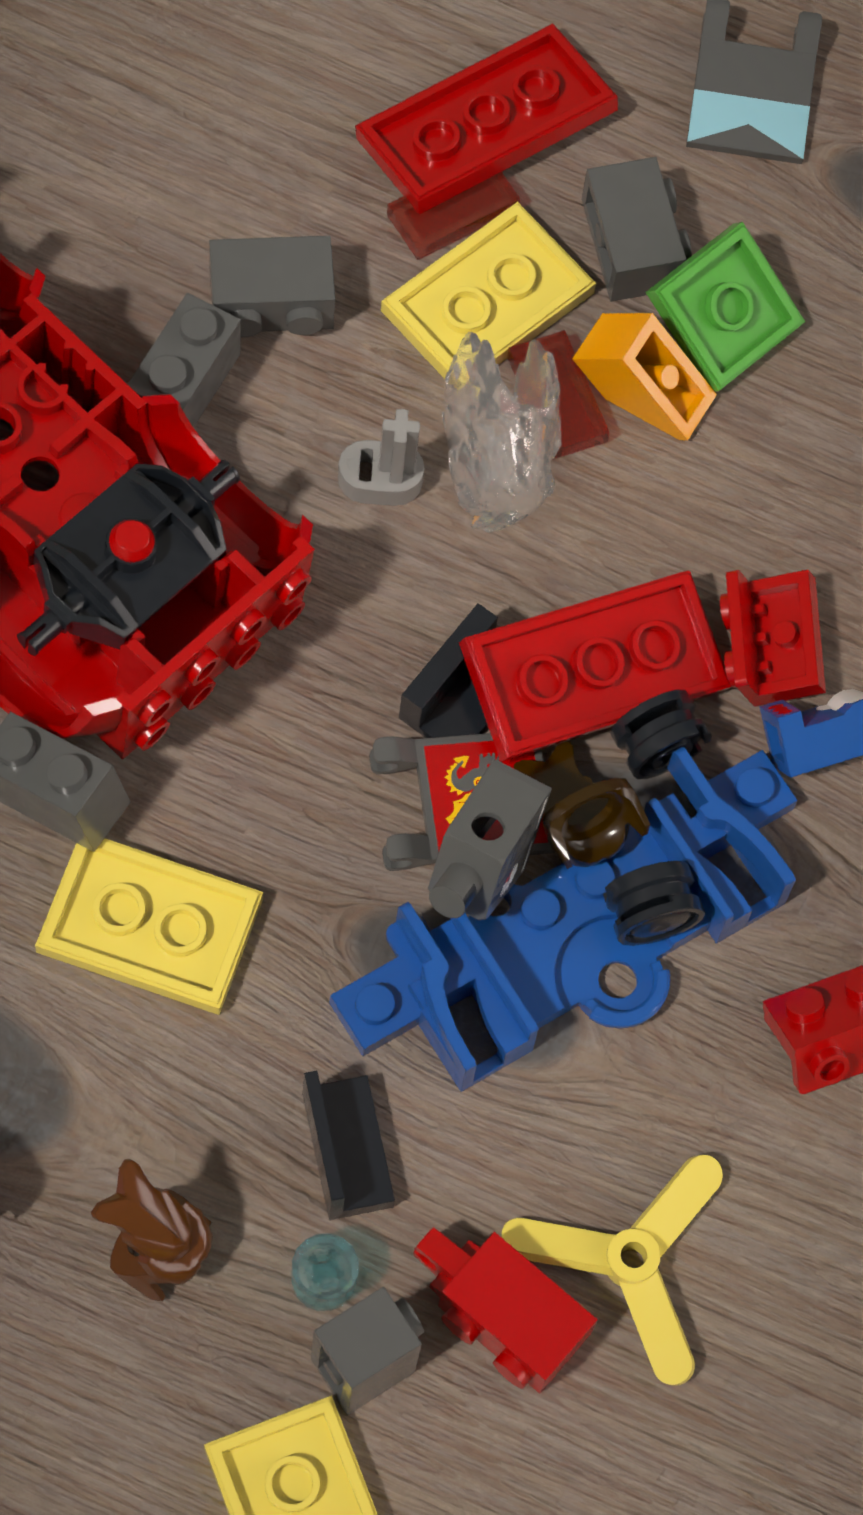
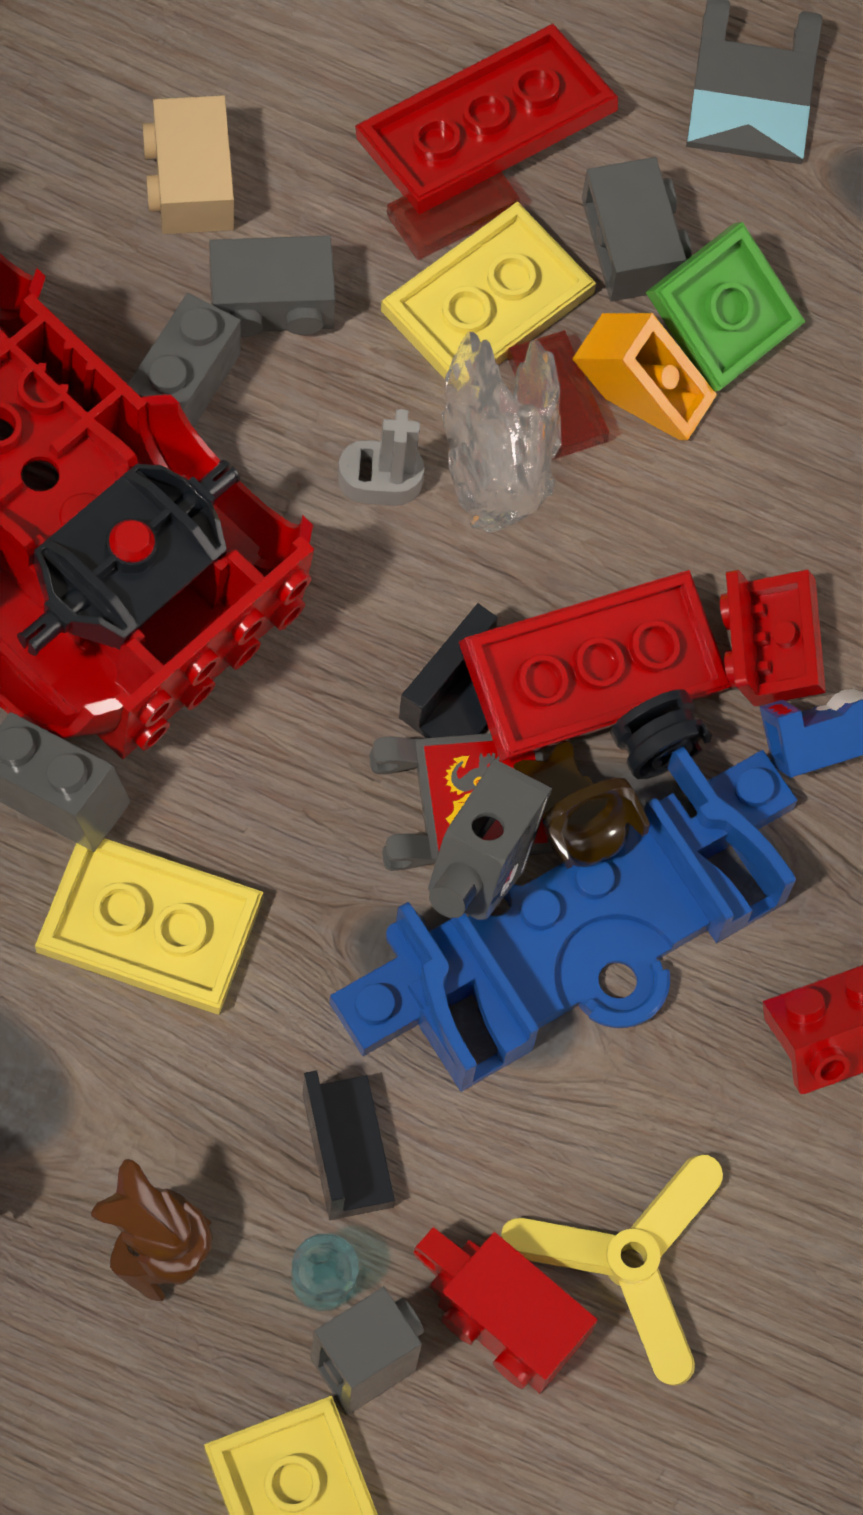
black wheel [603,861,705,946] -> none
none -> tan brick [142,95,234,234]

